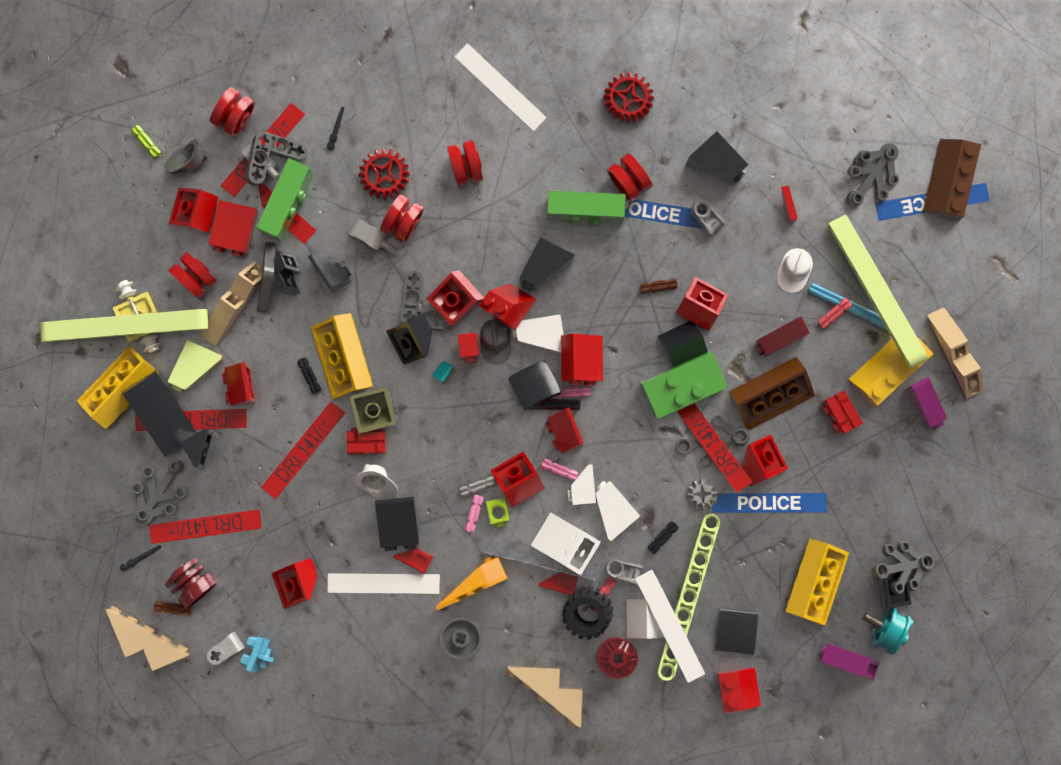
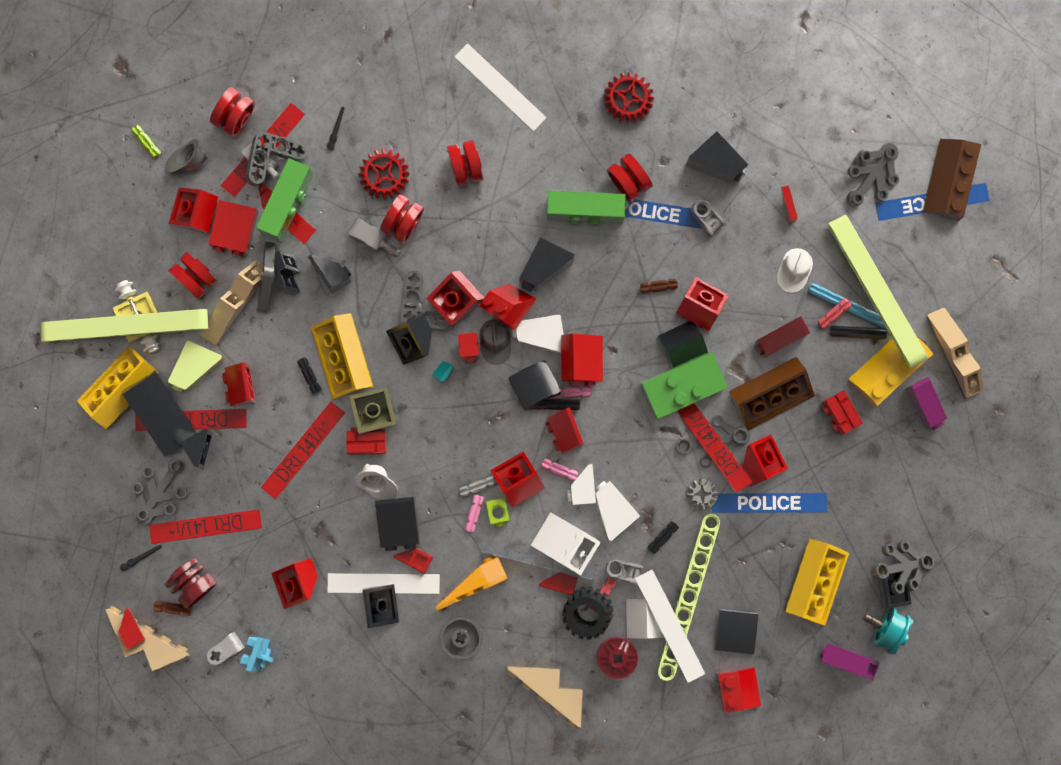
none -> red tile [119,608,146,649]
none -> black slope [363,584,399,628]
none -> black axle [830,326,887,339]

